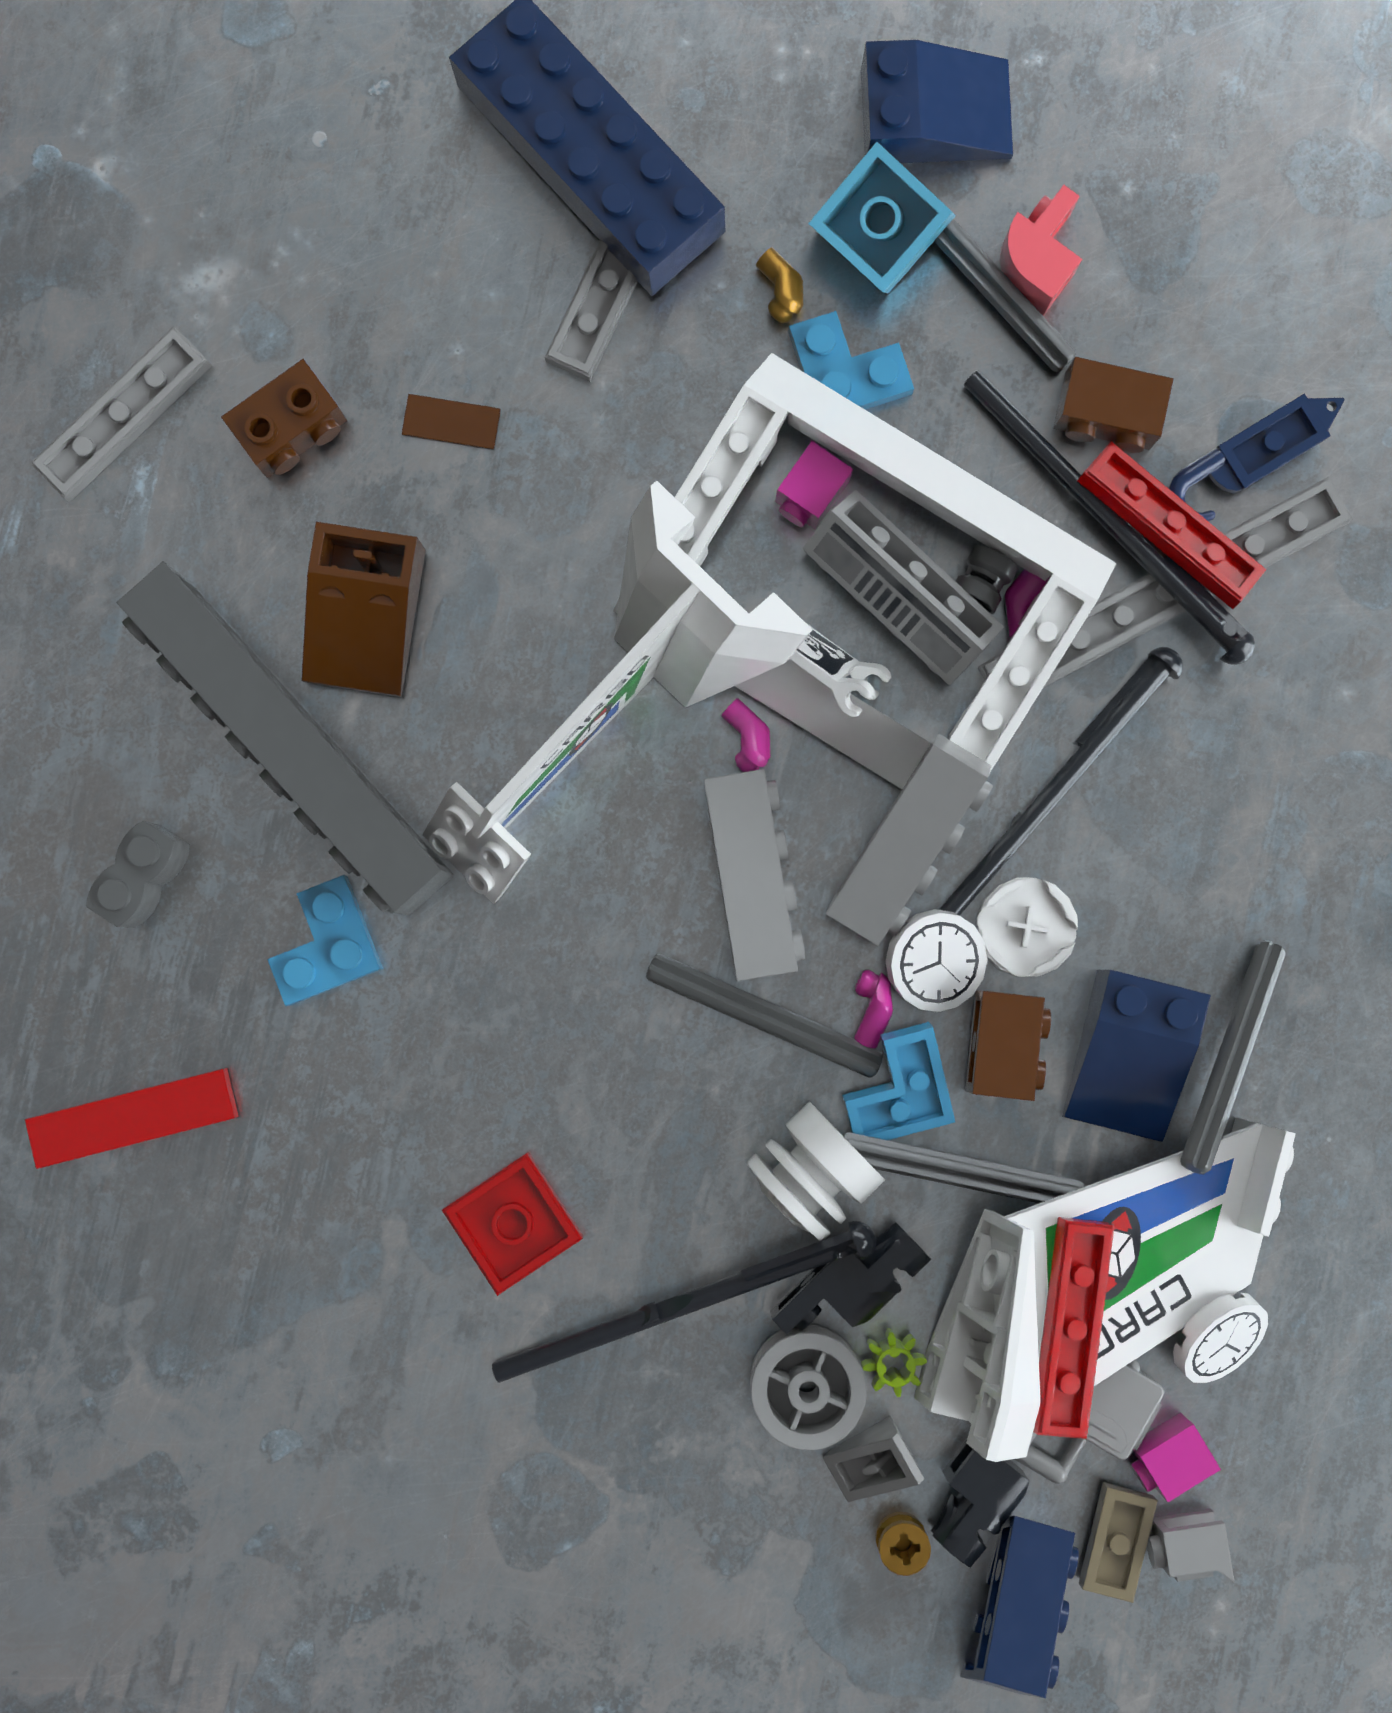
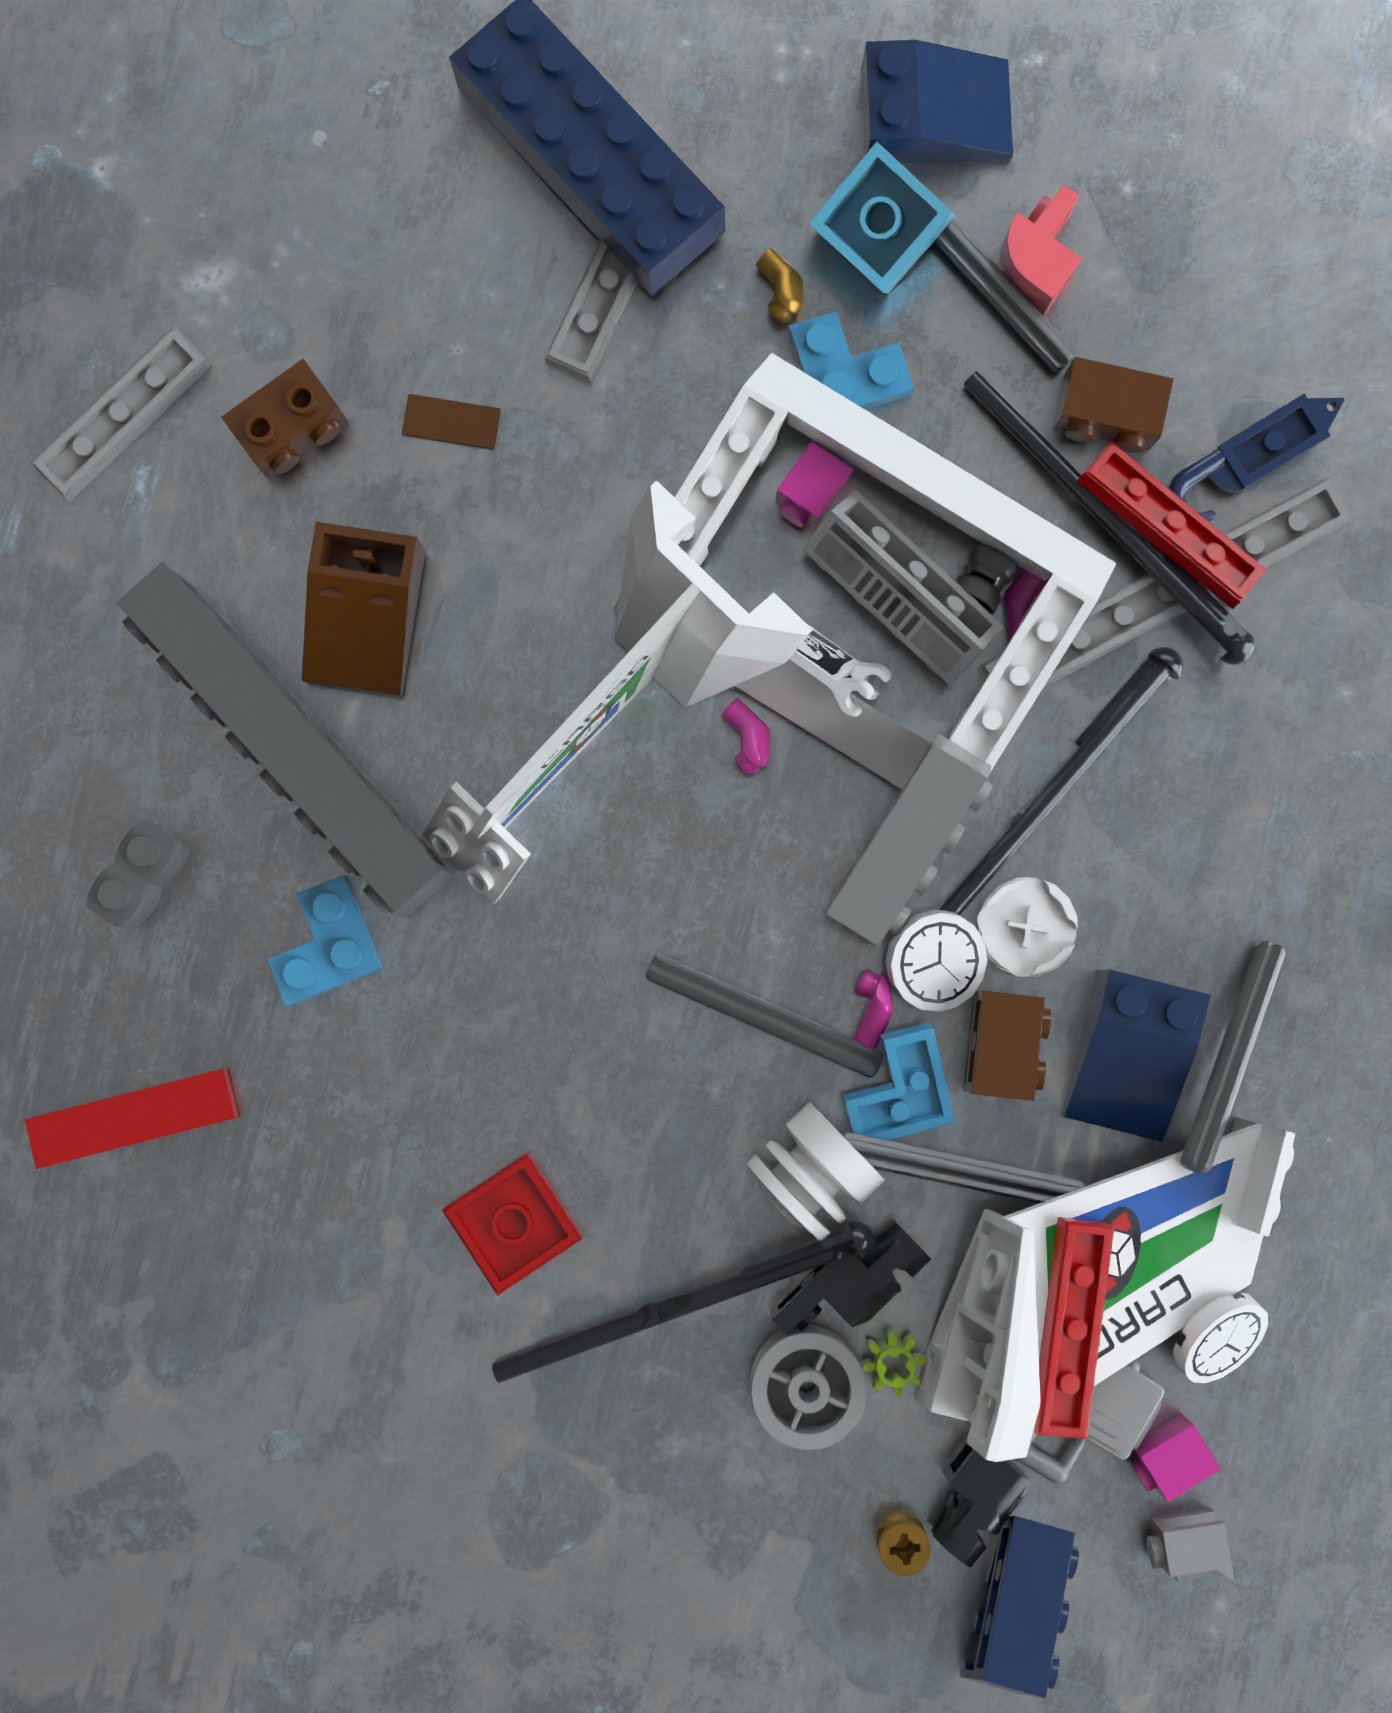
light grey brick [704,769,805,981] -> none
light grey slope [822,1416,924,1502] -> none
dark tan plate [1079,1482,1158,1603] -> none

